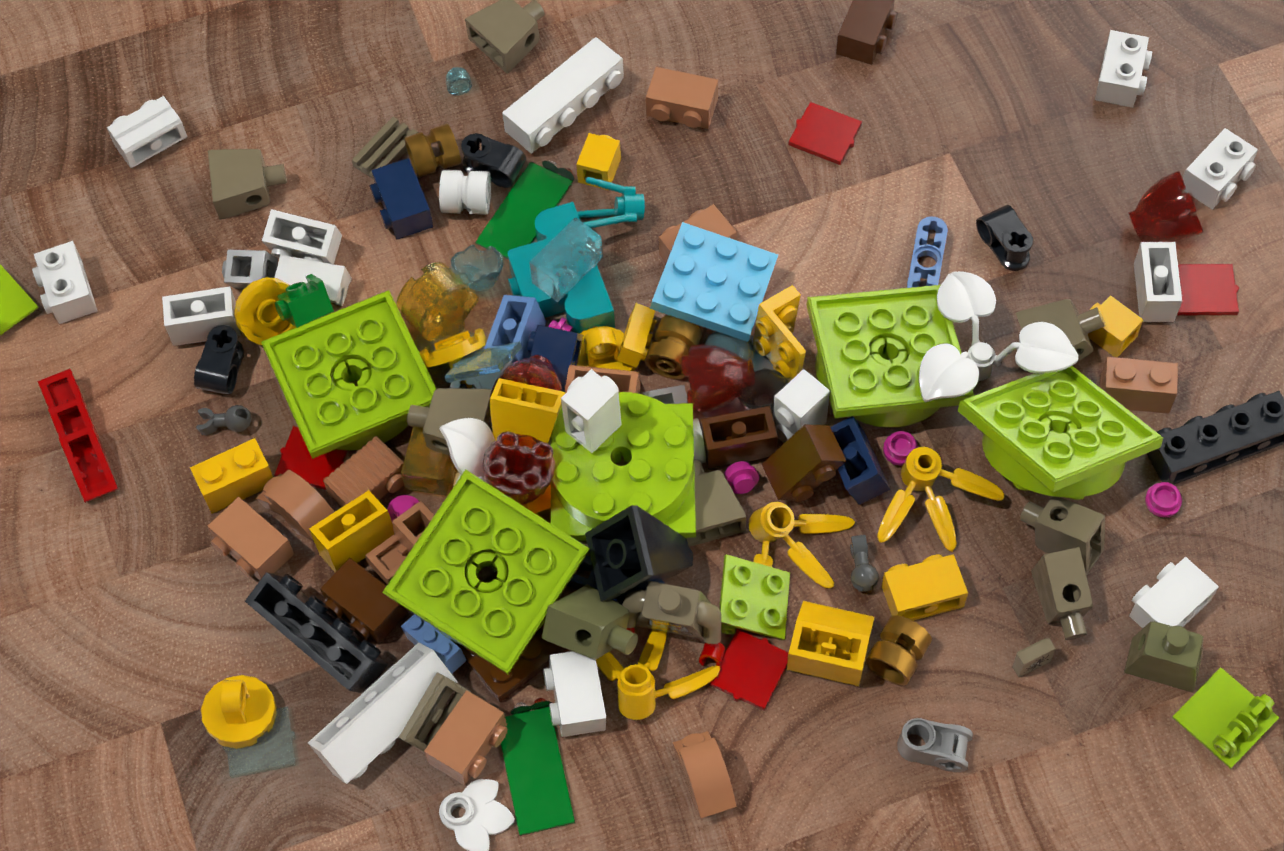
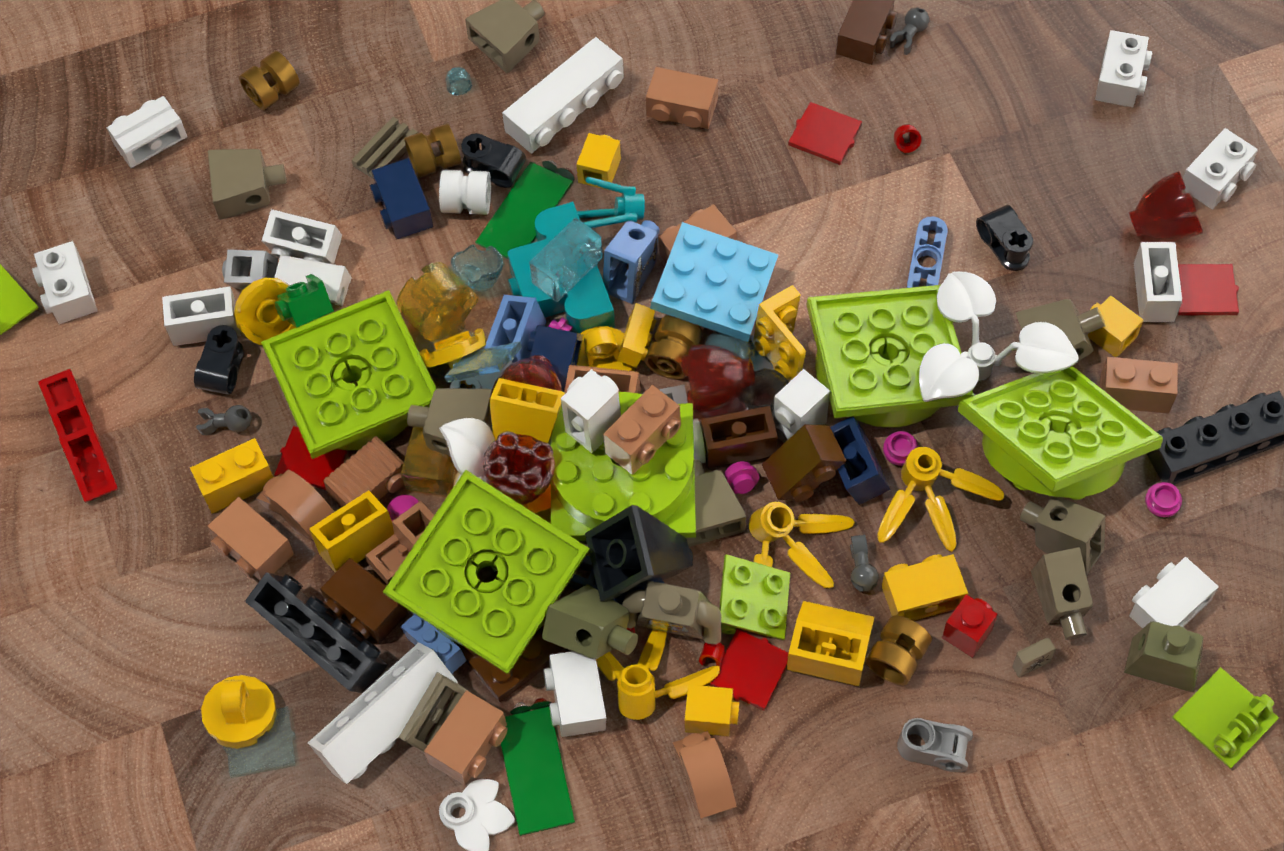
none -> pearl gold wheel [238,51,300,110]
none -> medium blue torso [603,220,660,304]
none -> nougat brick [603,385,681,475]
none -> yellow brick [685,685,740,737]
none -> dark grey arm [890,7,930,55]
none -> red hinge [894,124,922,153]
none -> red brick [942,594,998,658]

